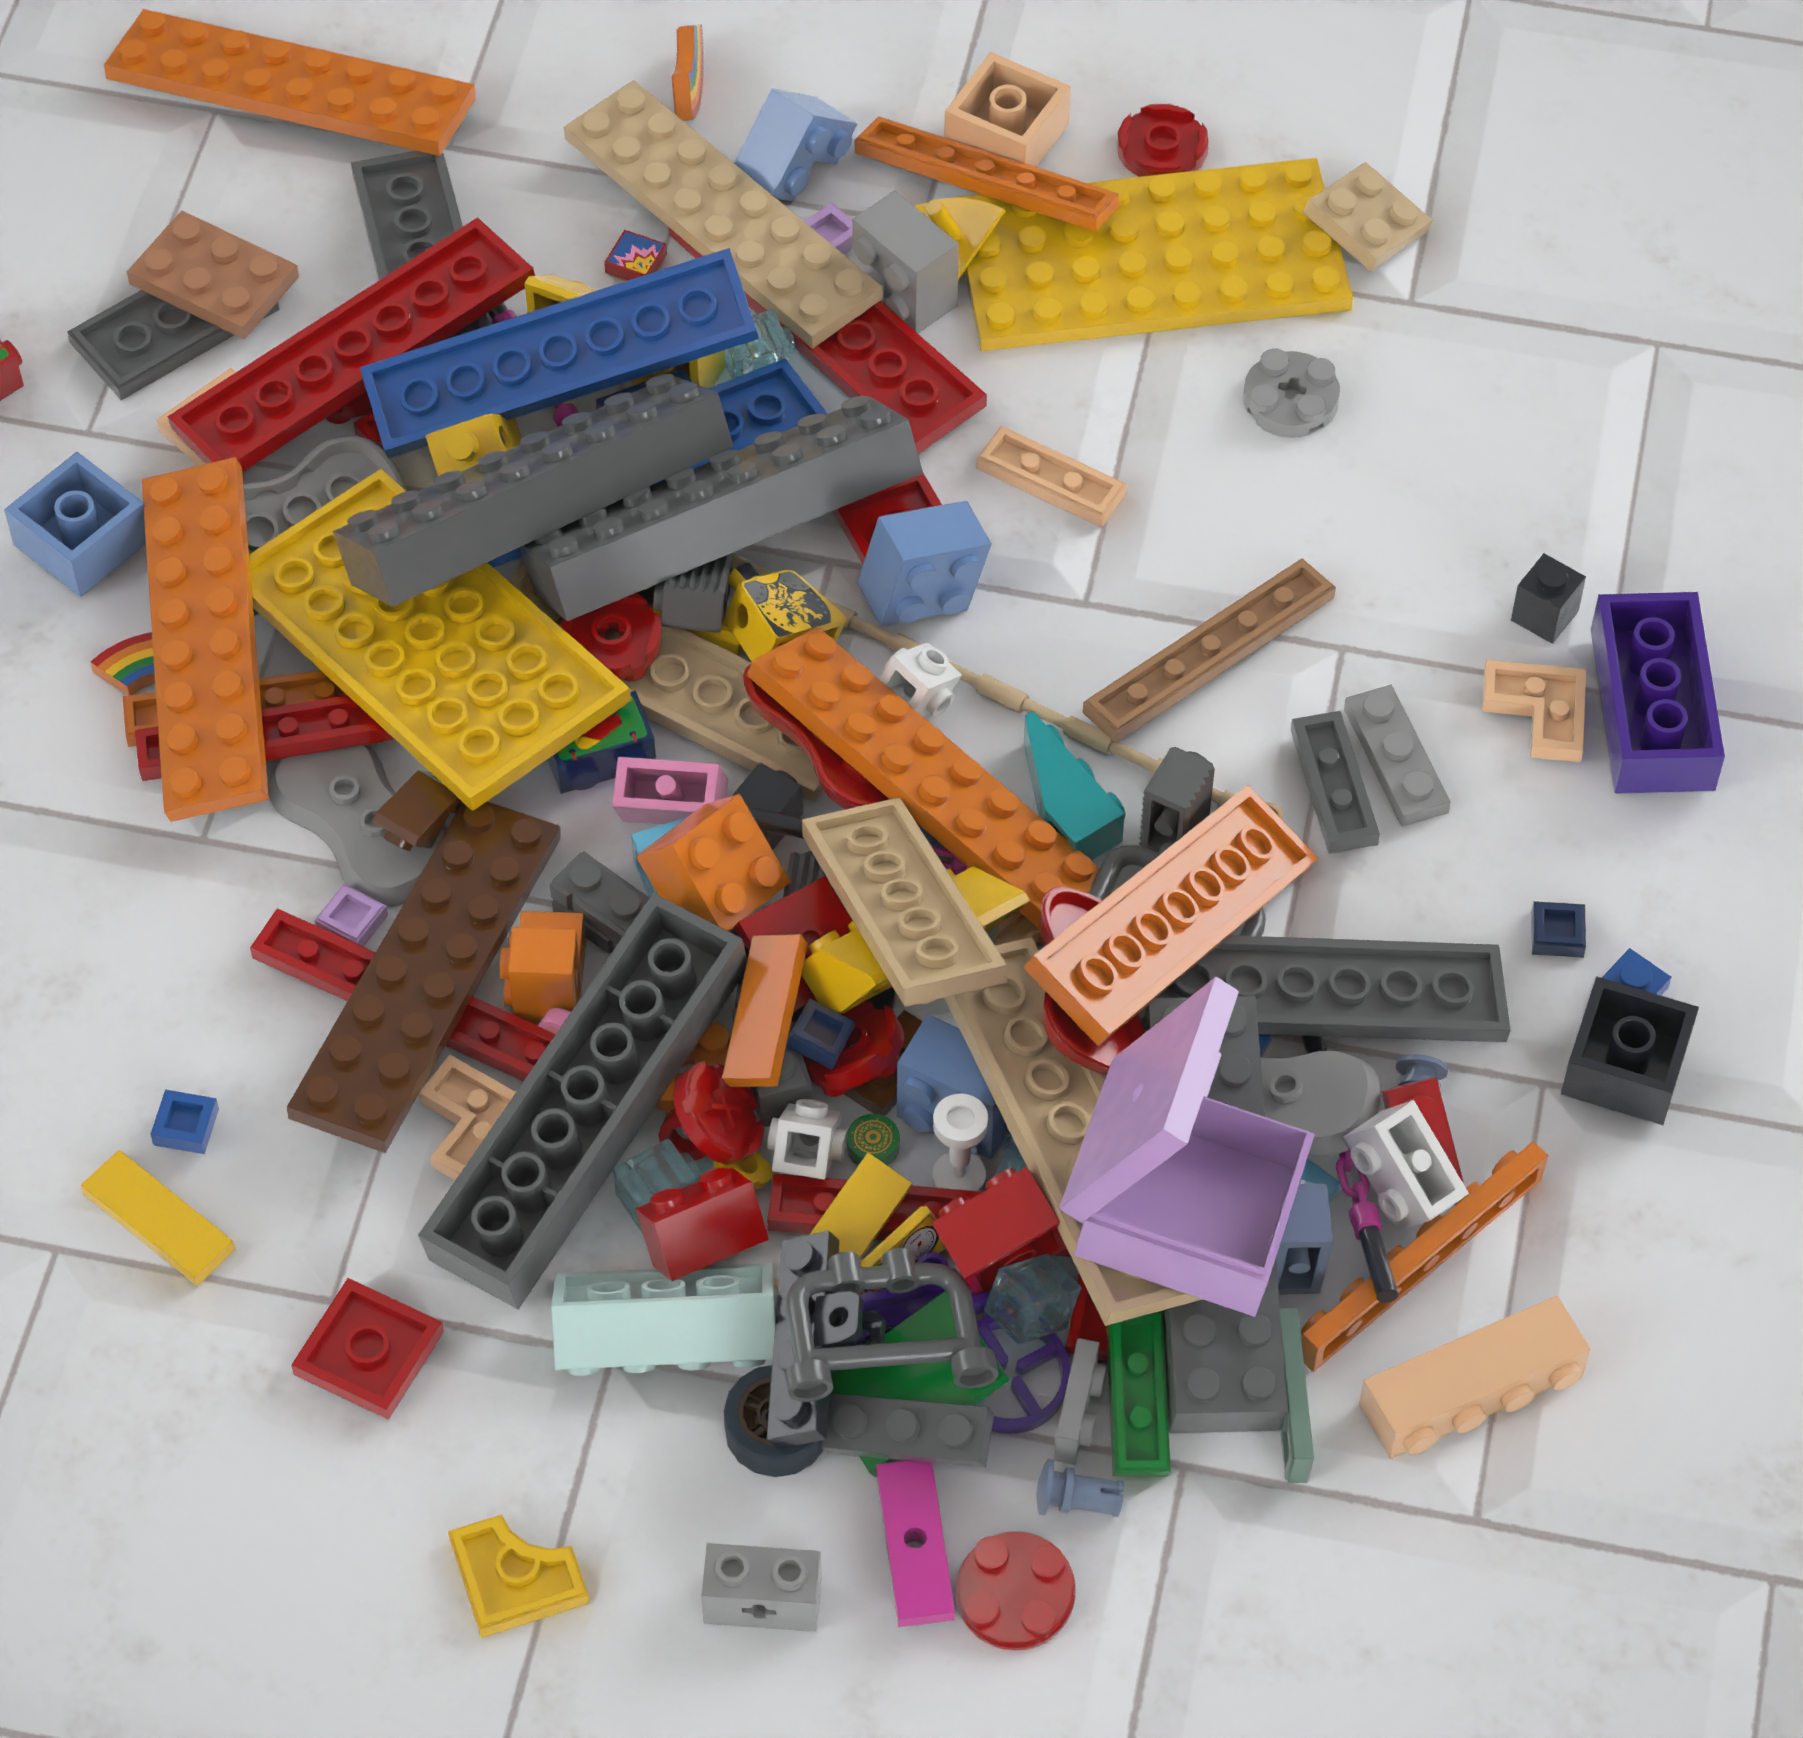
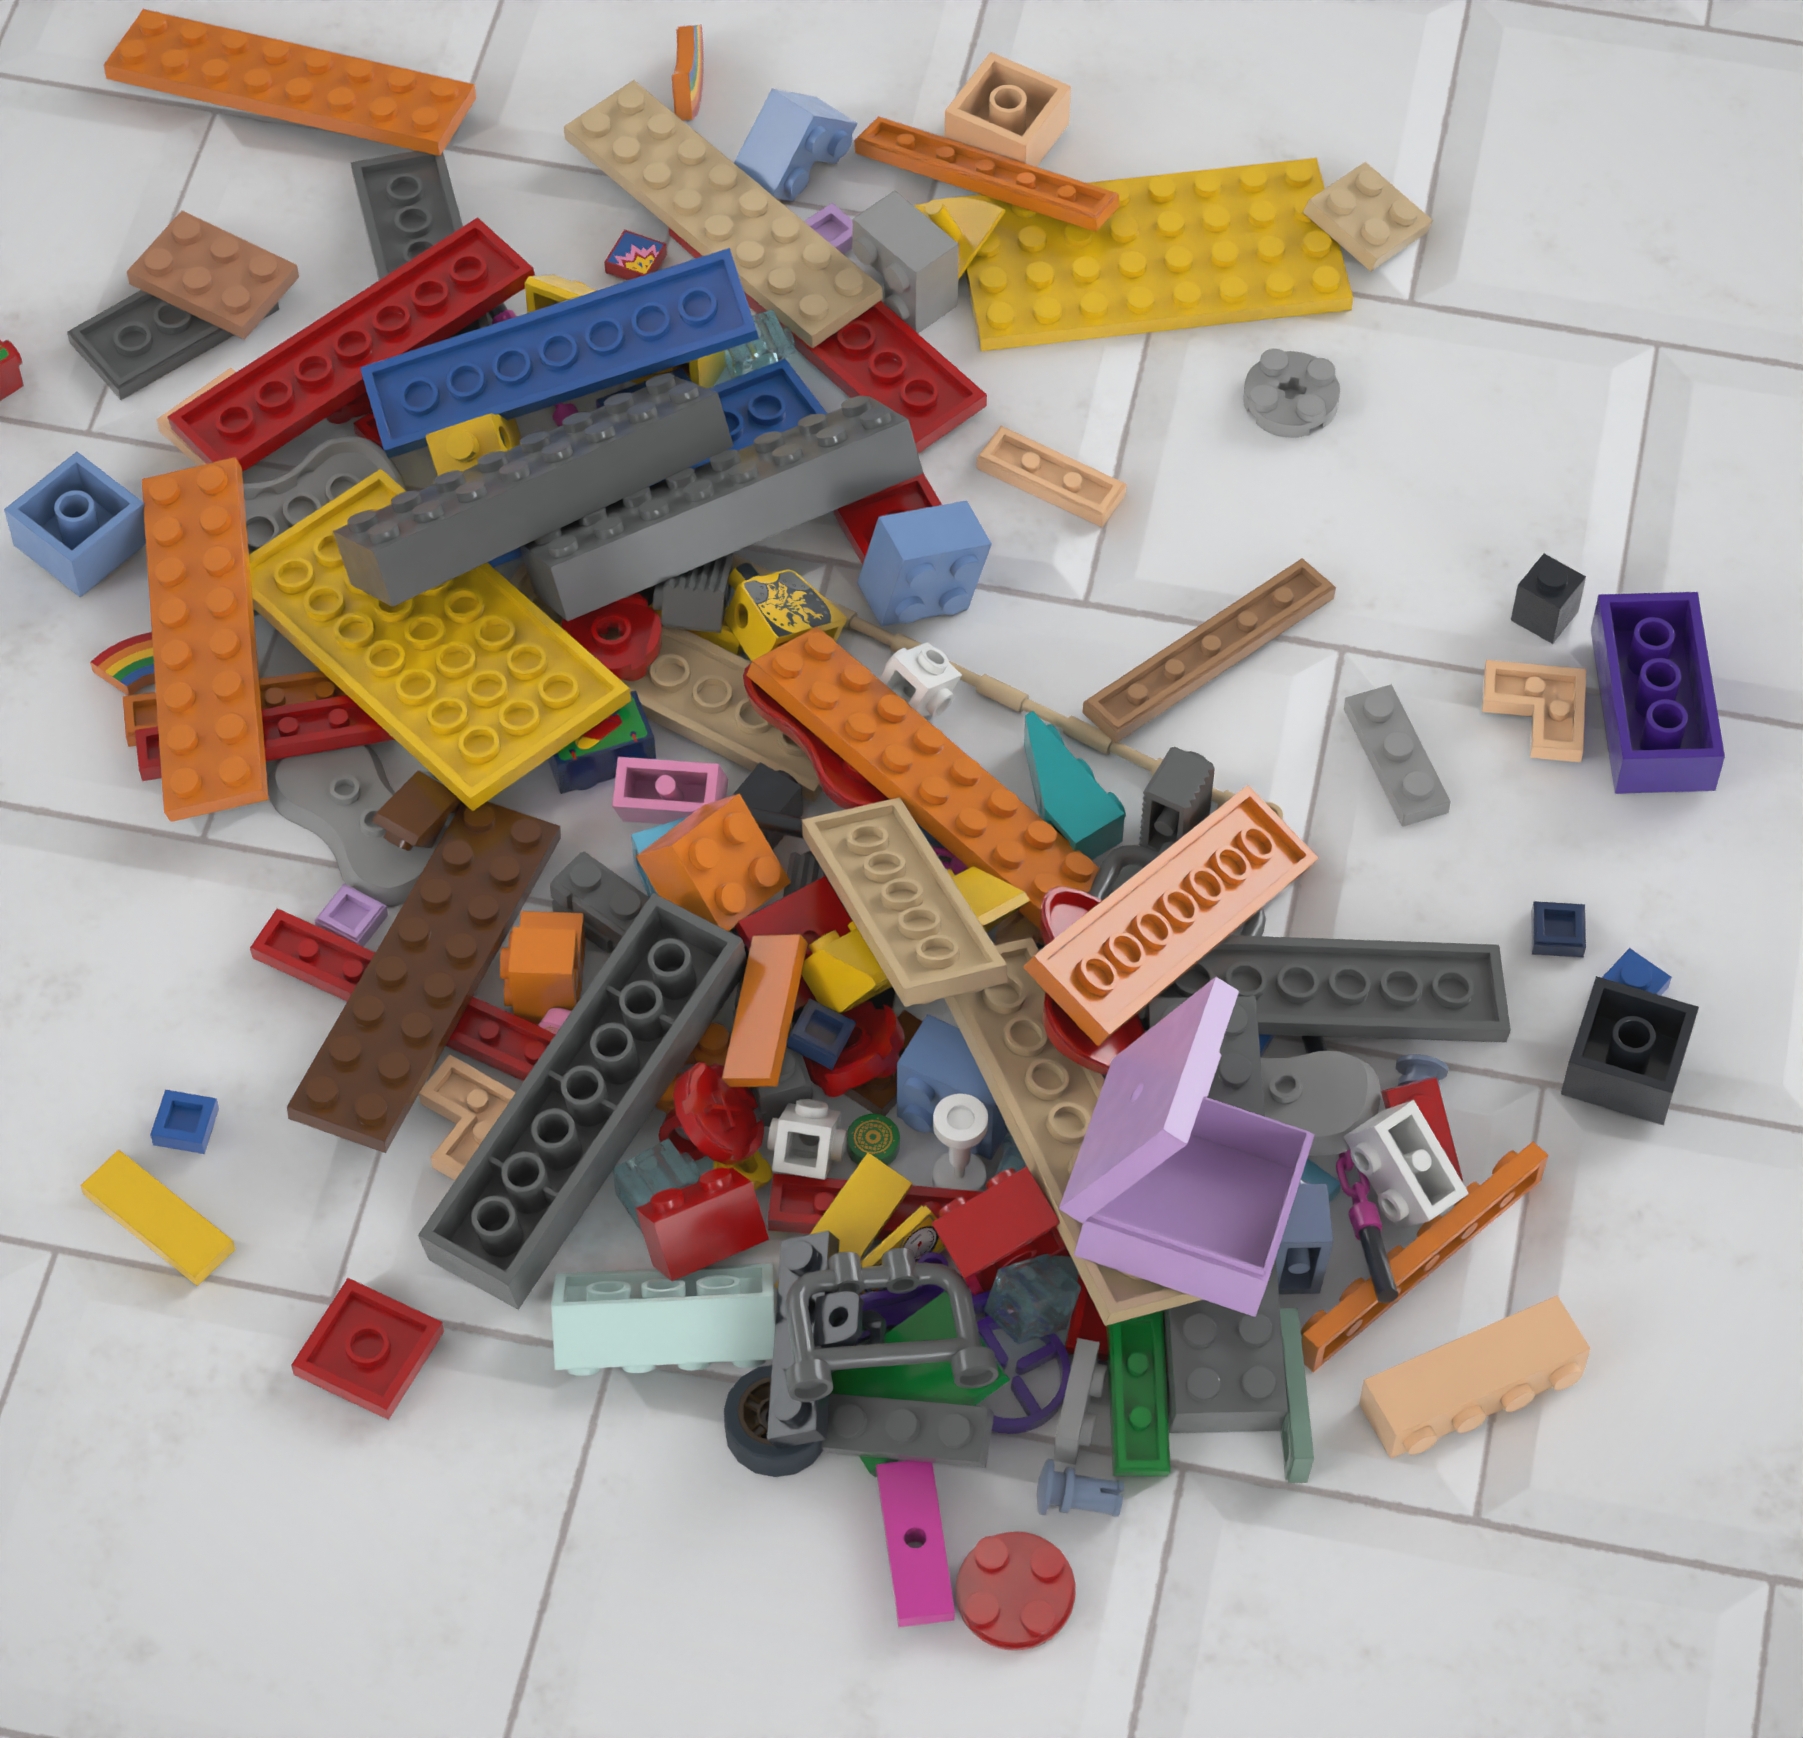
yellow tile [448,1514,590,1638] -> none
light grey brick [701,1543,822,1632] -> none
red tile [1117,104,1209,177] -> none
dark grey plate [1290,711,1380,854] -> none

